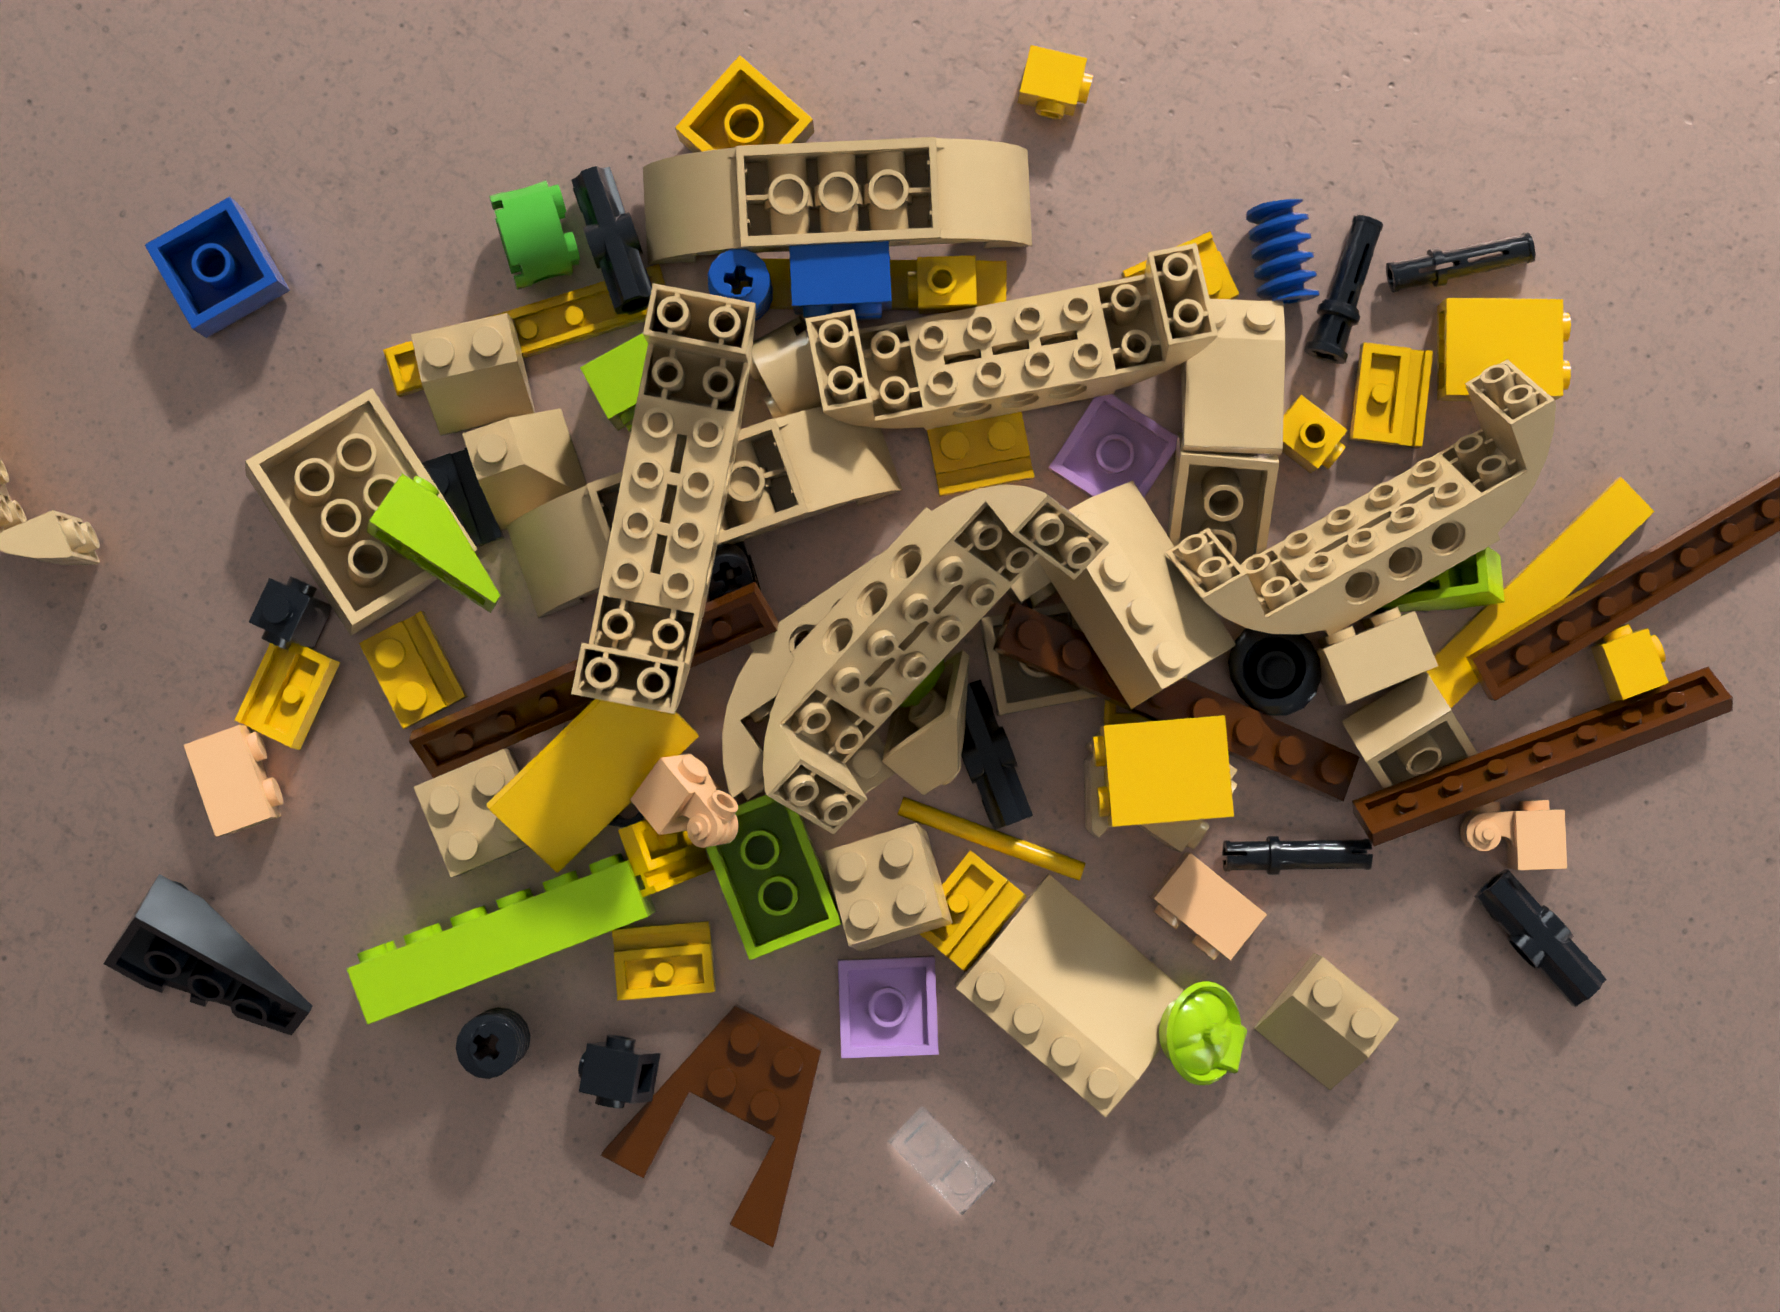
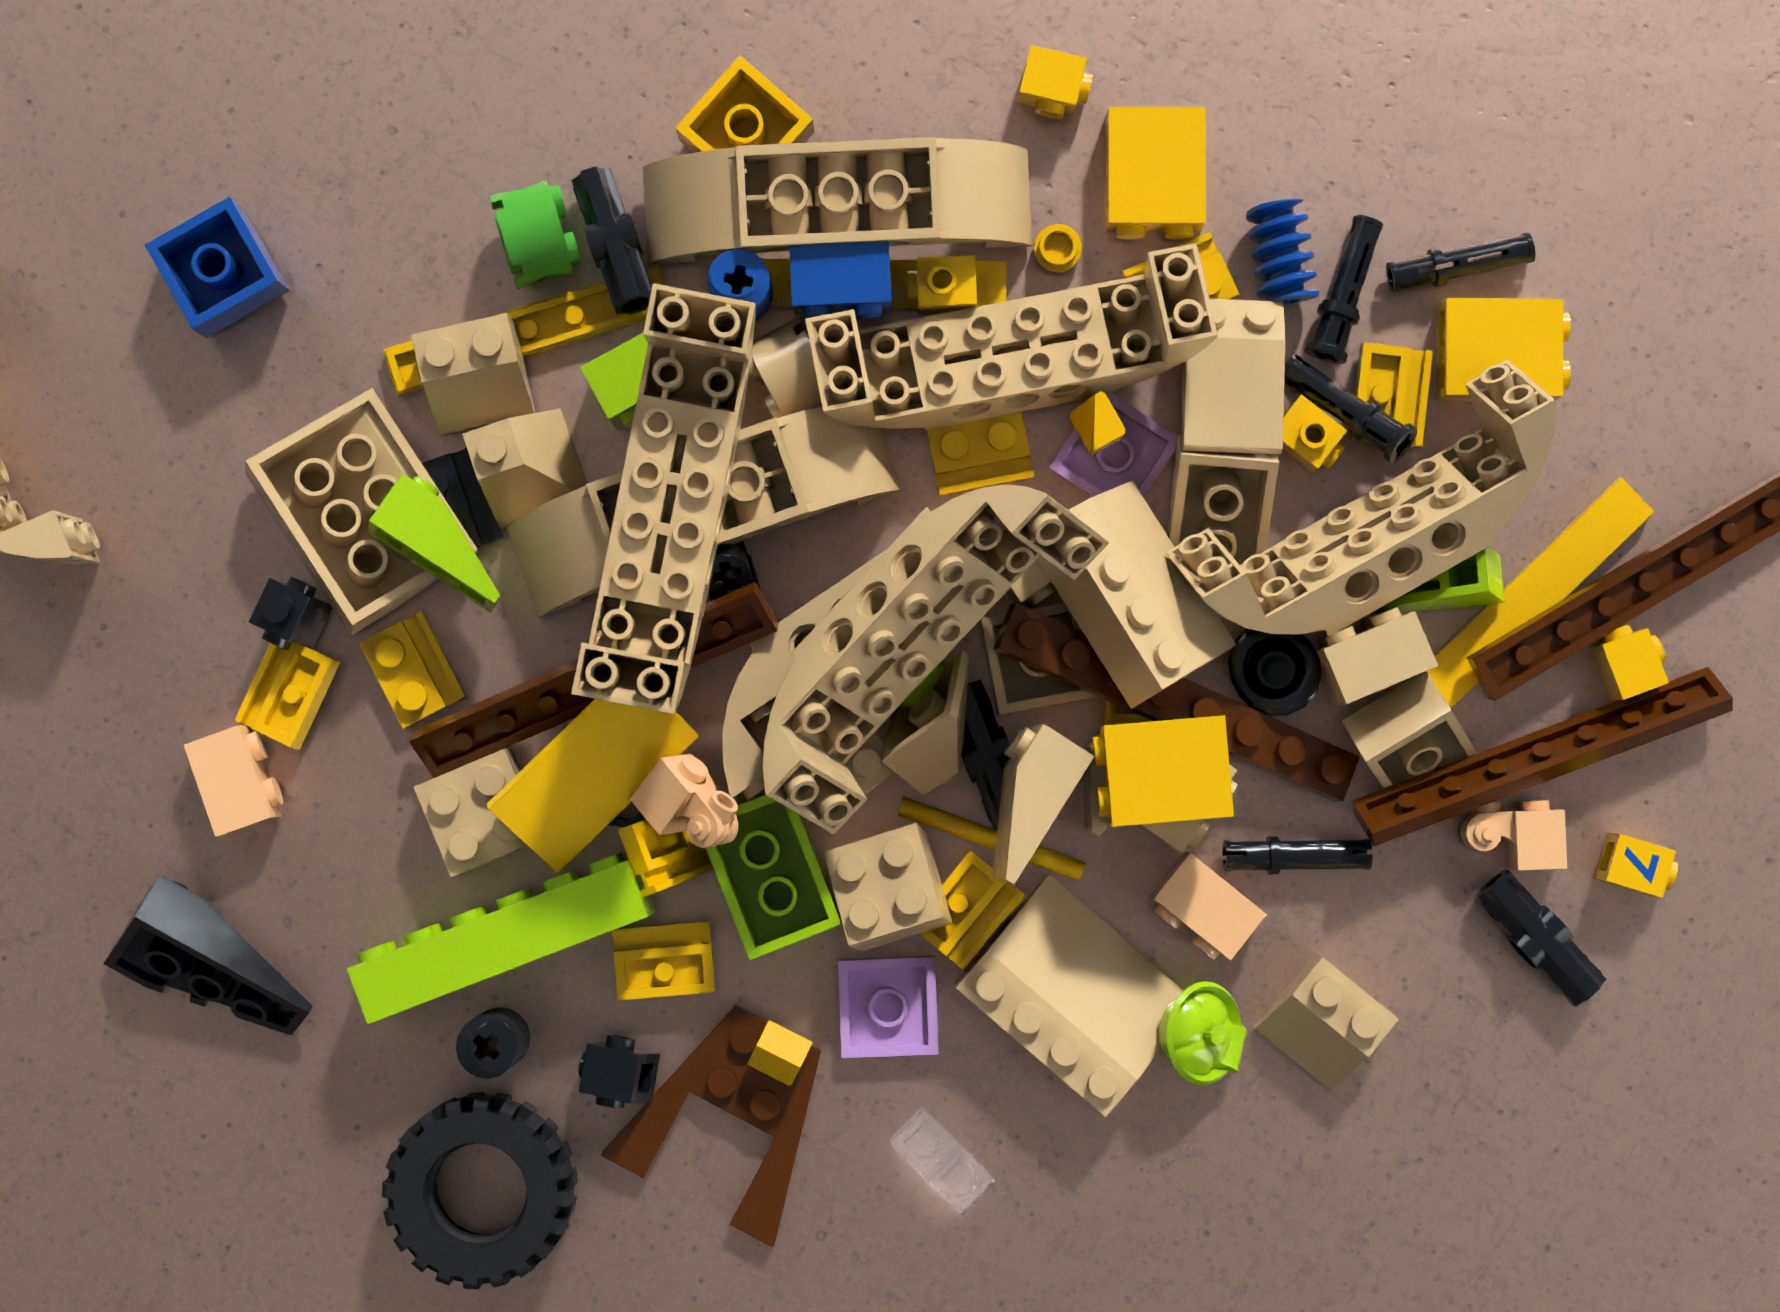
none -> black tyre [382,1092,578,1289]
none -> yellow slope [747,1020,813,1087]
none -> tan slope [993,724,1094,885]
none -> yellow plate [1034,224,1082,273]
none -> yellow slope [1069,391,1126,456]
none -> yellow brick [1105,107,1206,240]
none -> black pin [1284,354,1417,464]
none -> yellow brick [1594,833,1678,898]

